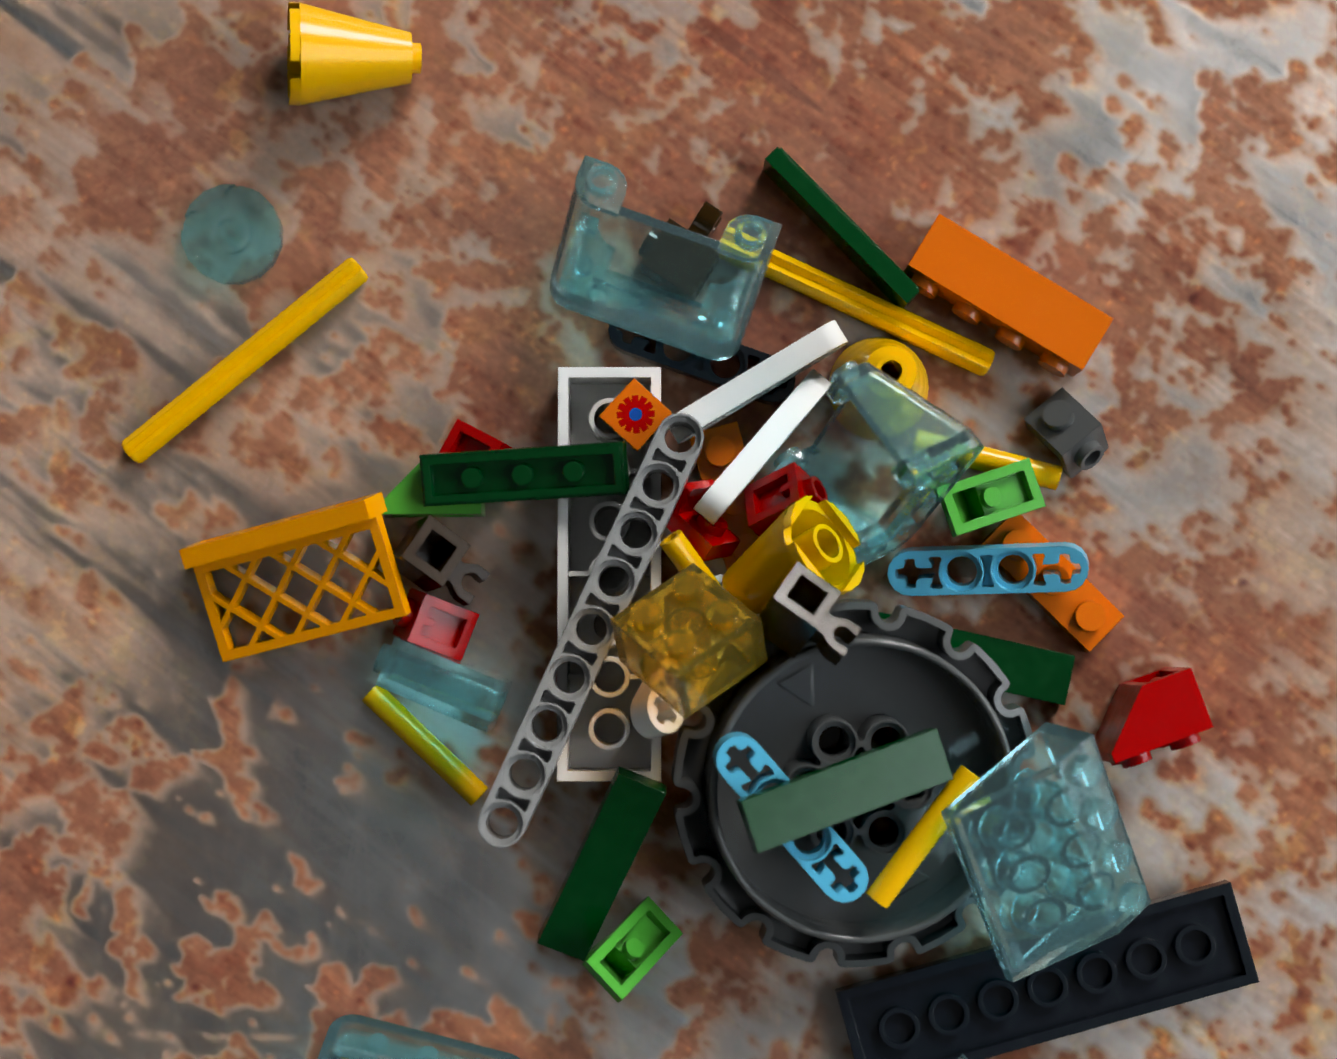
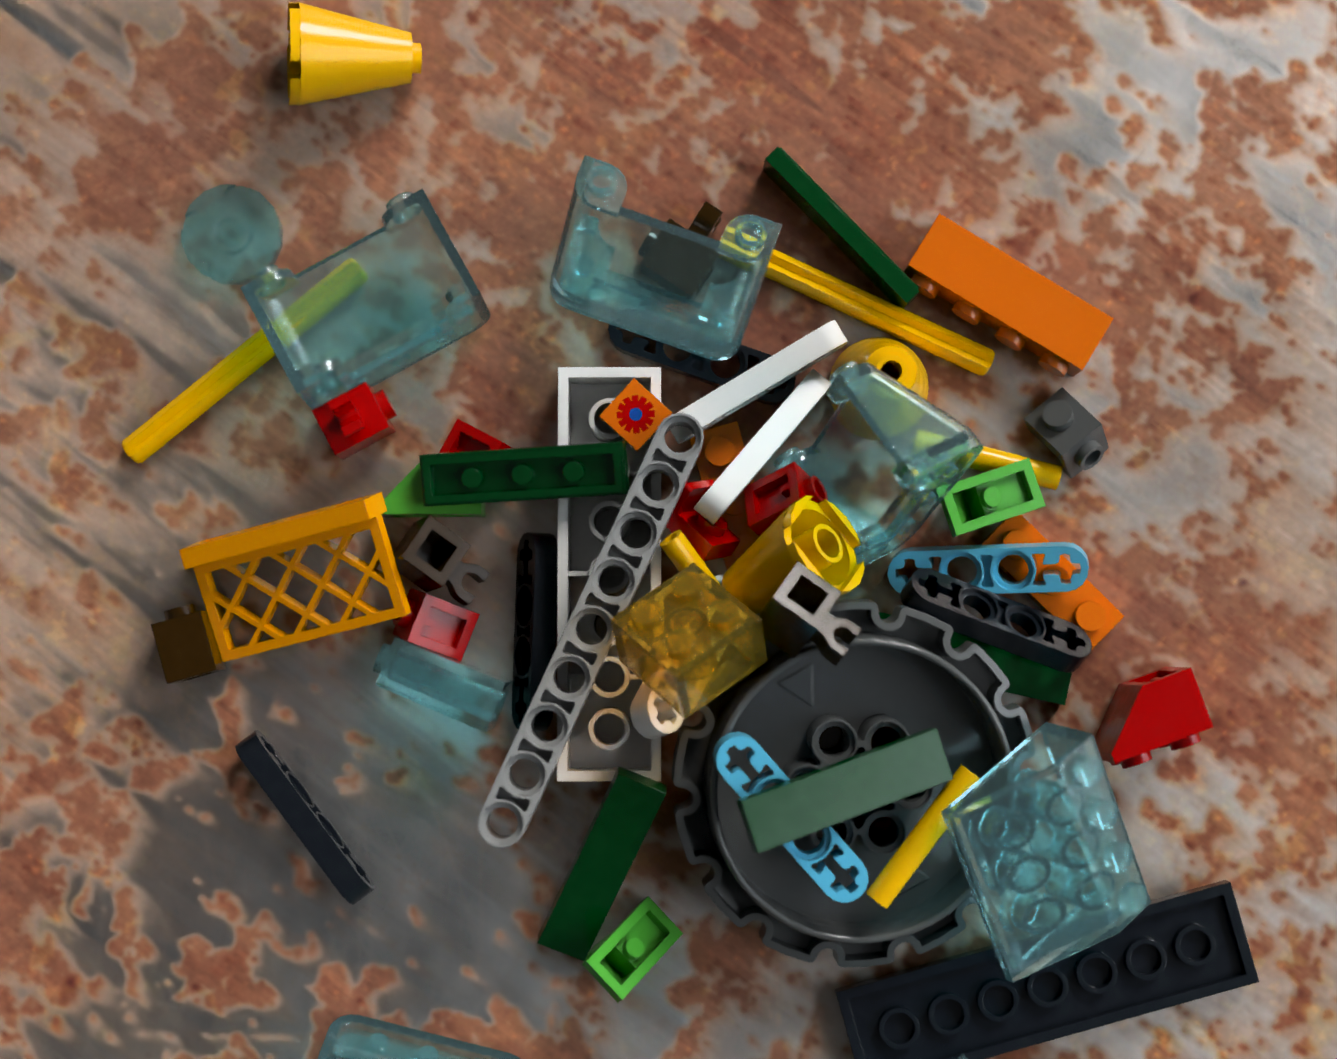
yellow piece [362,683,489,806] -> none
none -> dark brown brick [151,604,227,684]
none -> black beam [235,730,375,905]
none -> clear light blue windscreen [240,189,491,410]
none -> red brick [311,382,397,460]
none -> black beam [512,532,558,731]
none -> black beam [900,568,1092,673]

